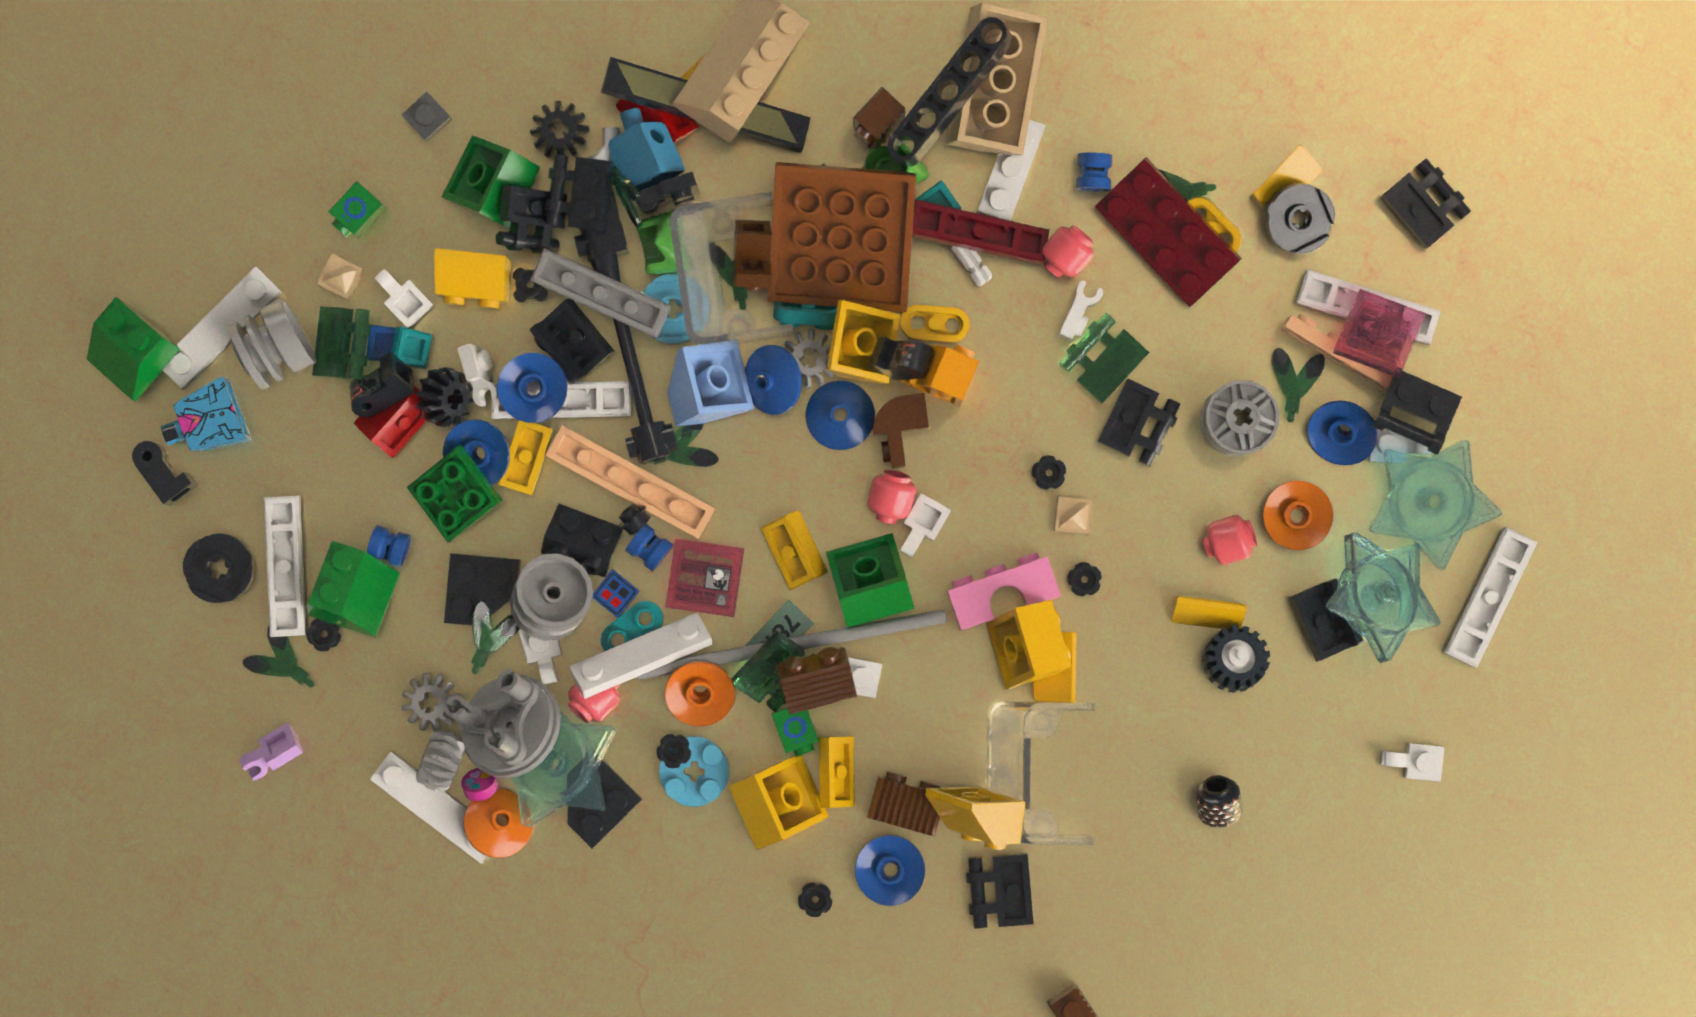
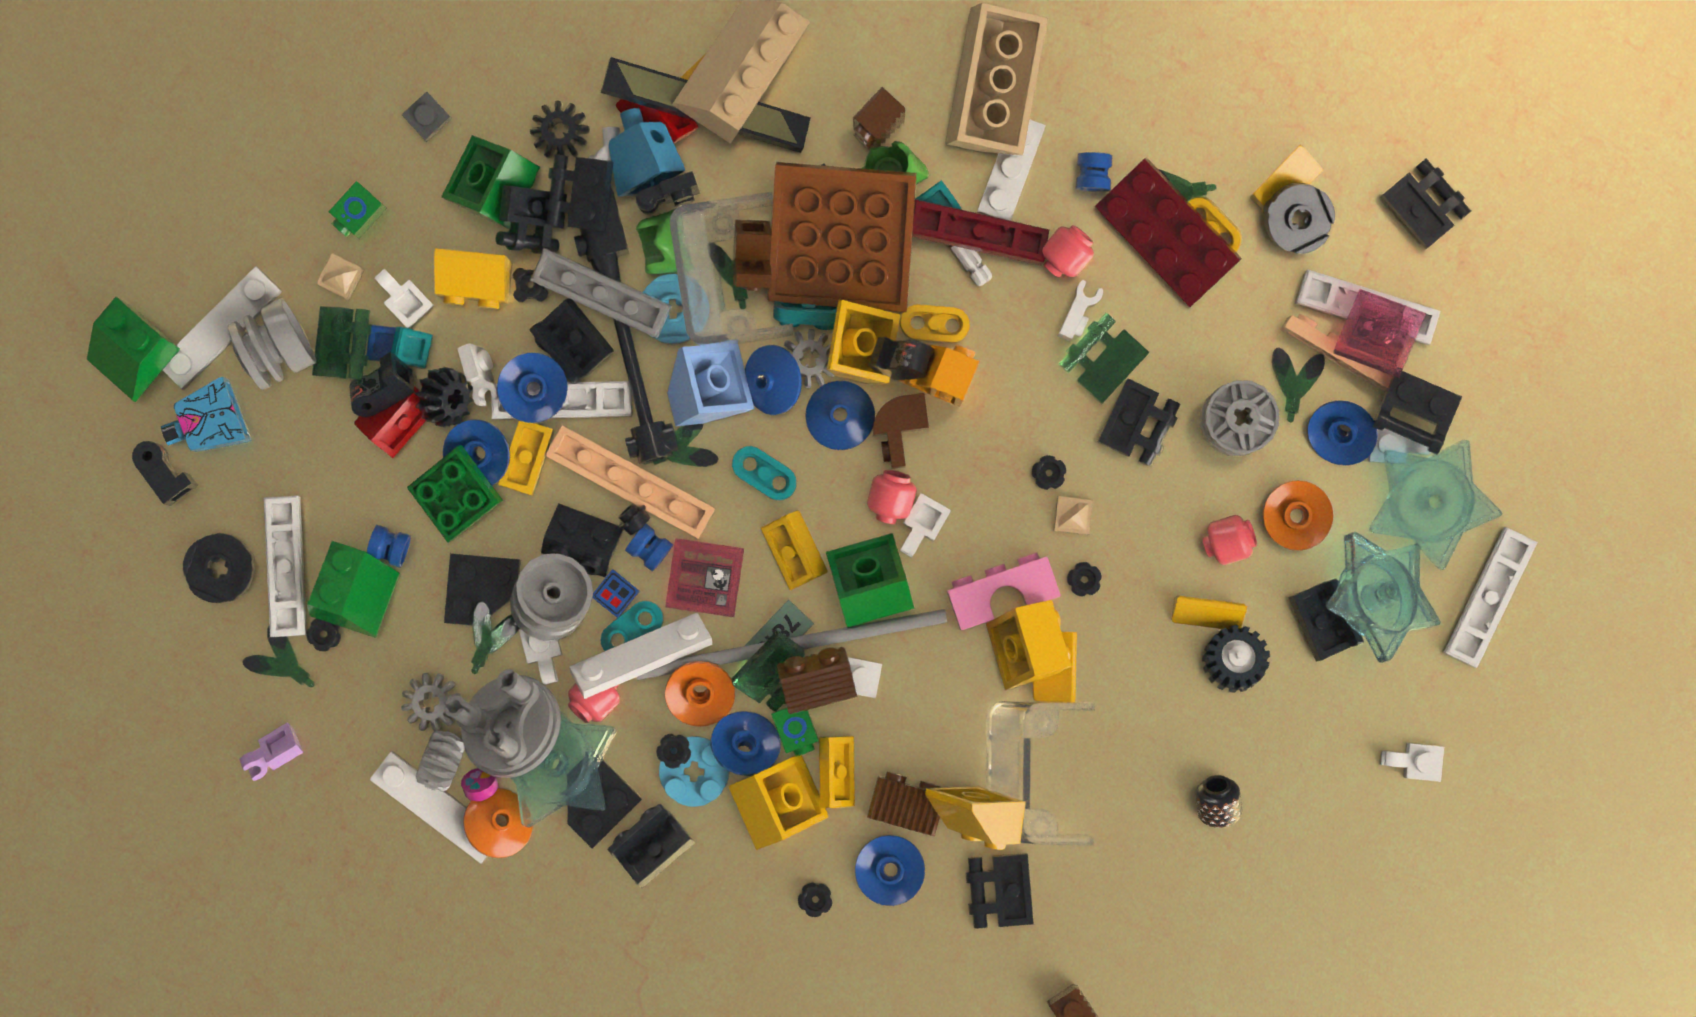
clear green piece [611,165,642,228] -> none
black beam [887,17,1012,167] -> none
none -> black bracket [608,804,695,888]
none -> blue dish [711,711,781,776]
none -> teal plate [732,446,797,501]

